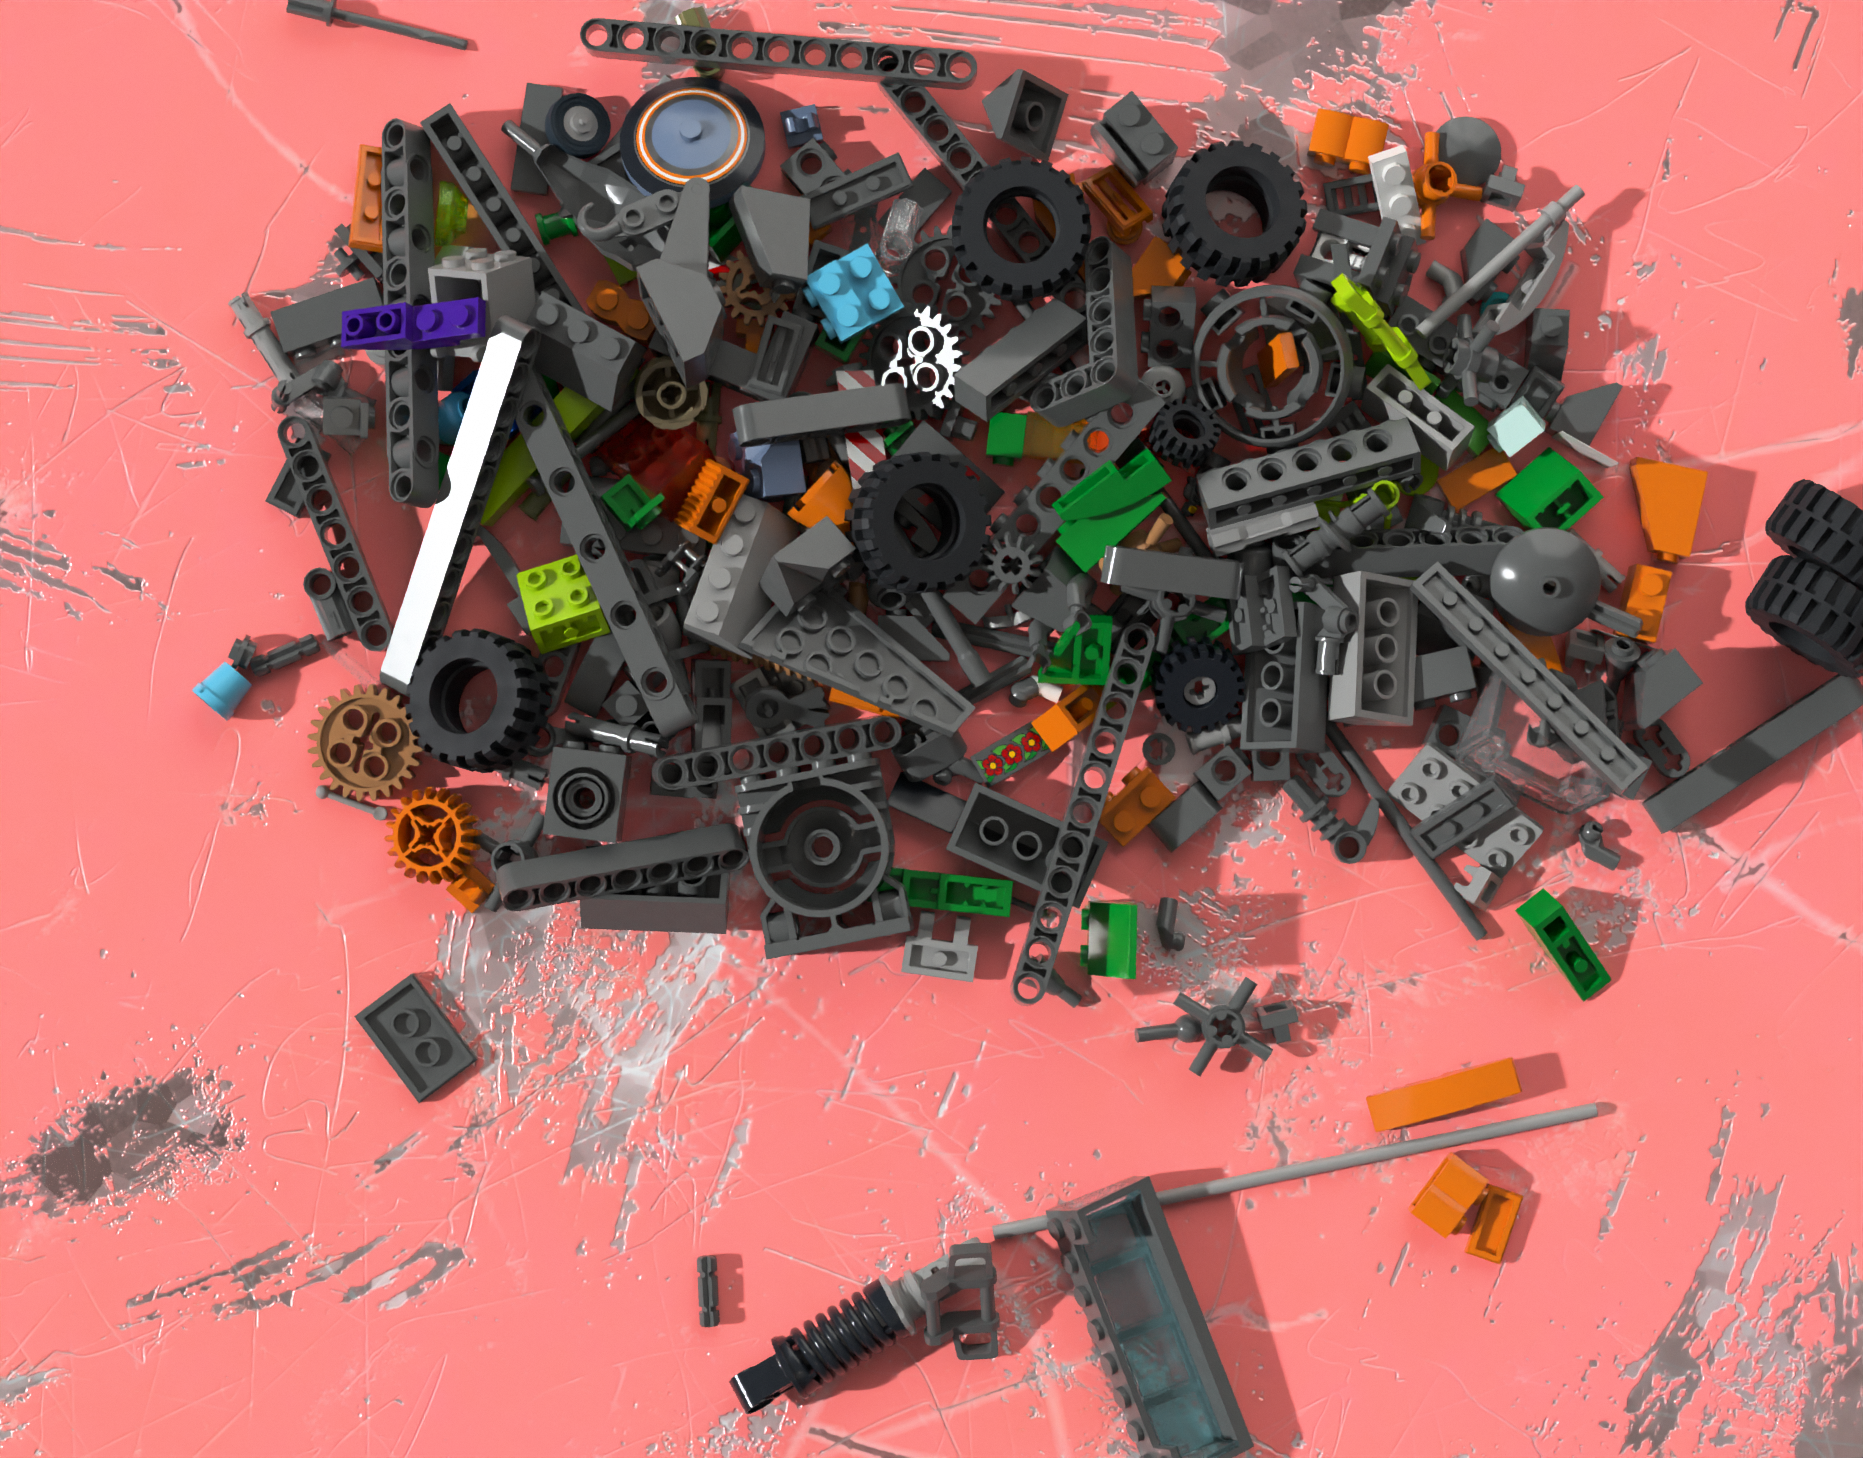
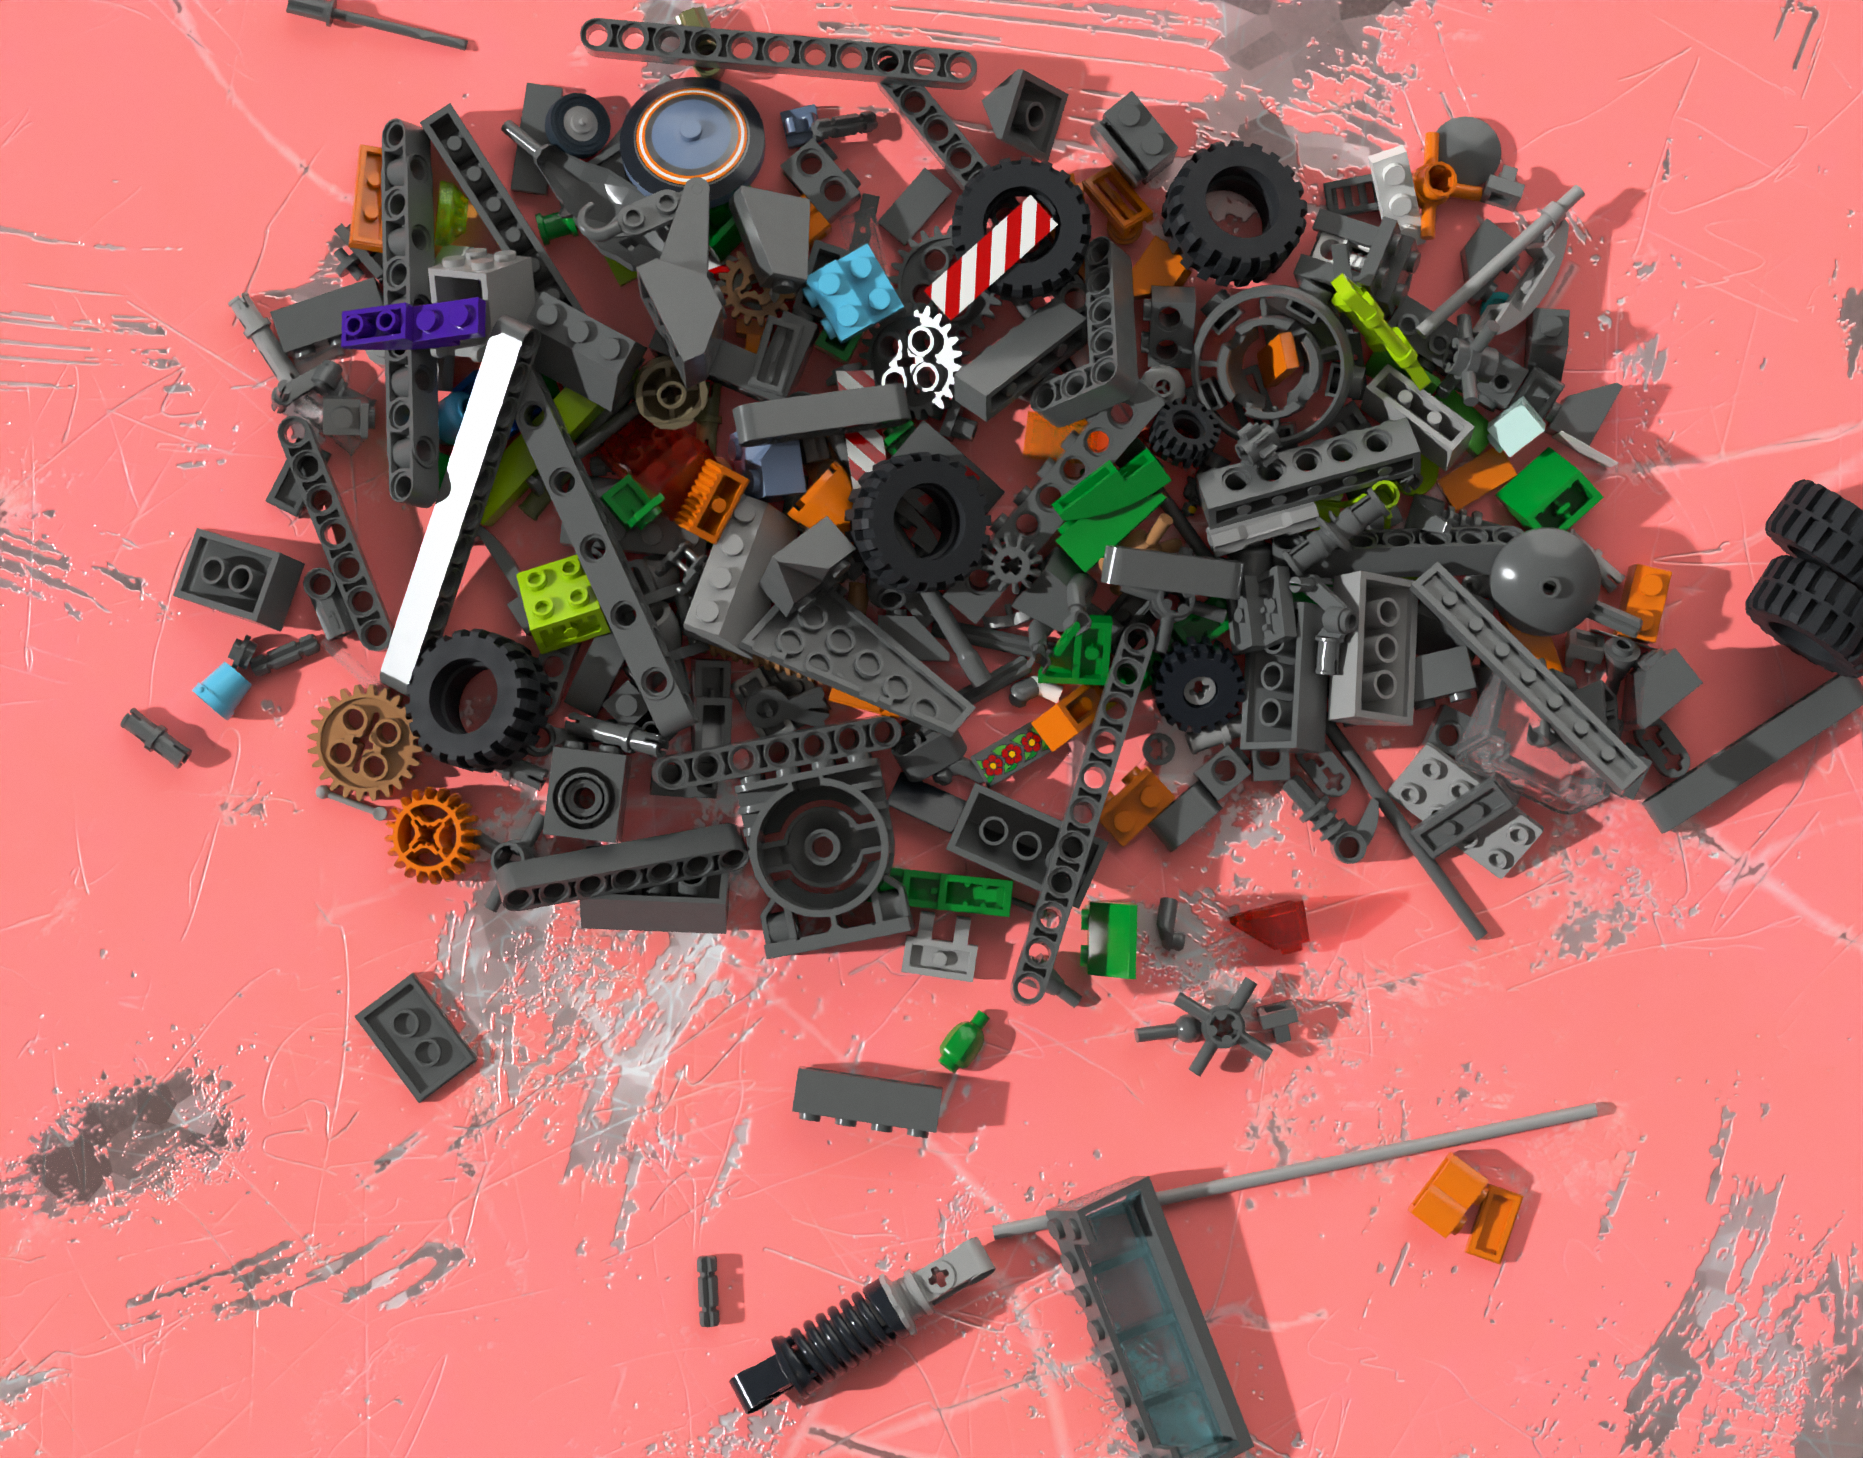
orange tile [445,864,495,914] -> none
orange brick [586,280,656,345] -> none
dark grey tile [799,152,914,231] -> none
clear piece [874,198,923,276] -> none
dark grey bar [920,1243,1000,1360] -> none
green brick [985,412,1027,467] -> none
orange brick [1307,108,1389,175] -> none
orange slope [1366,1057,1522,1132] -> none
light grey arm [1425,260,1464,311] -> none
light grey tile [1454,865,1503,912] -> none
green slope [1515,888,1612,1002] -> none
dark grey arm [1578,821,1621,871] -> none
orange slope [1629,457,1708,564] -> none
none -> dark grey pin [120,708,192,769]
none -> dark grey slope [173,528,305,632]
none -> dark grey brick [792,1066,943,1138]
none -> dark grey axle [811,111,878,141]
none -> sticker [924,195,1058,320]
none -> green plant [938,1010,990,1073]
none -> clear red slope [1226,898,1310,955]
none -> dark grey gear [1235,422,1281,468]

